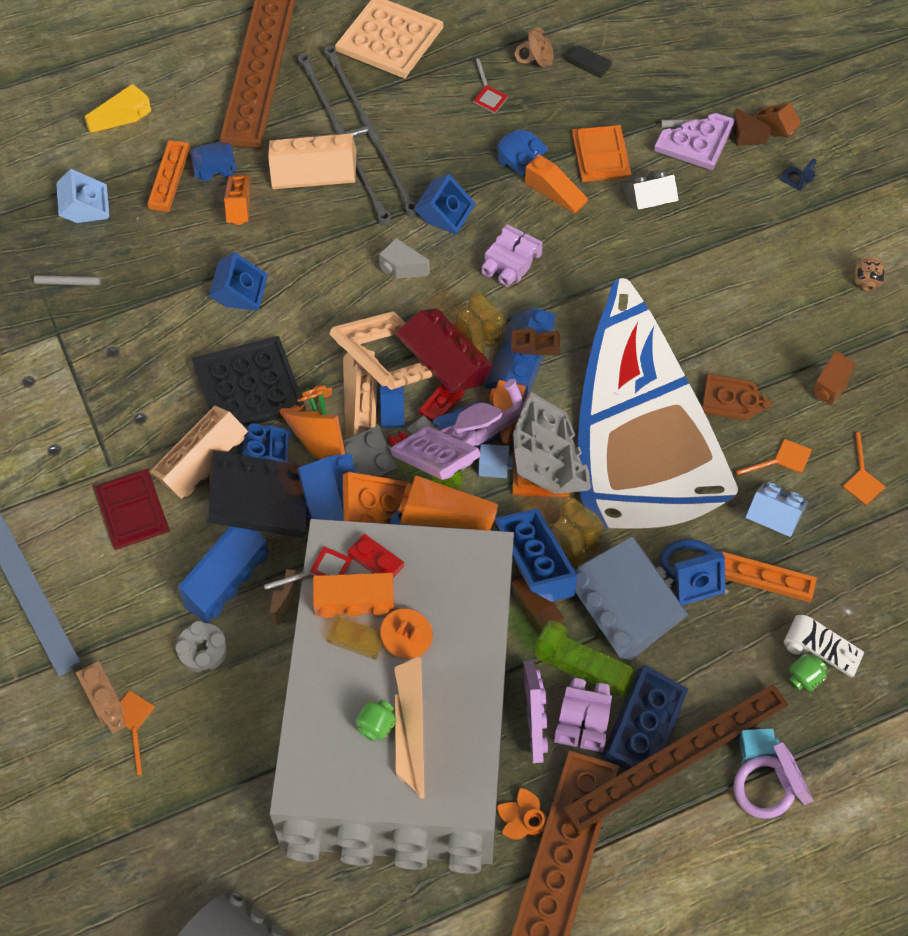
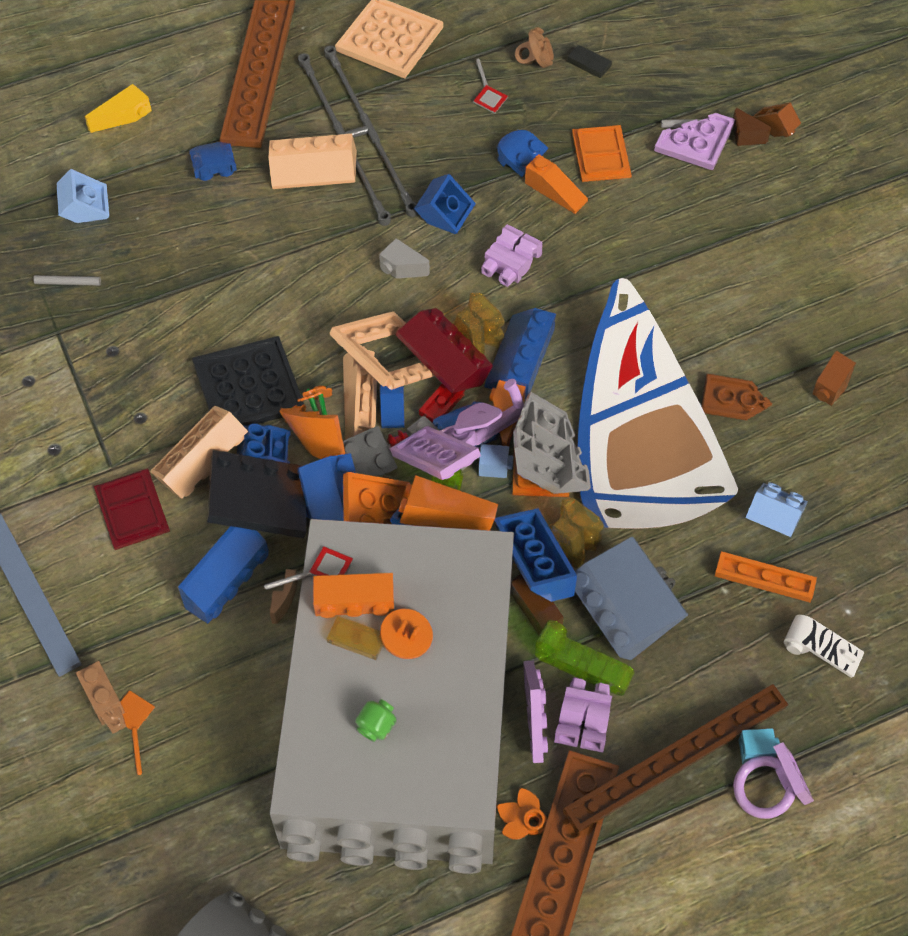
orange plate [147,140,190,212] -> none
light grey plate [176,621,227,672] -> none
blue slope [209,252,268,311] -> none
orange slope [224,175,250,225] -> none
red plate [348,533,404,578] -> none
light nougat wedge [395,657,425,798] -> none
reddish brown slope [511,328,560,355] -> none
dark blue slope [601,665,688,770] -> none
slope [621,170,678,210] -> none
blue tile [659,539,725,605] -> none
orange piece [735,439,812,475] -> none
dark blue bracket [780,158,817,191] -> none
bright green head [789,654,827,692] -> none
orange piece [843,432,886,506] -> none
medium nougat head [855,257,884,291] -> none

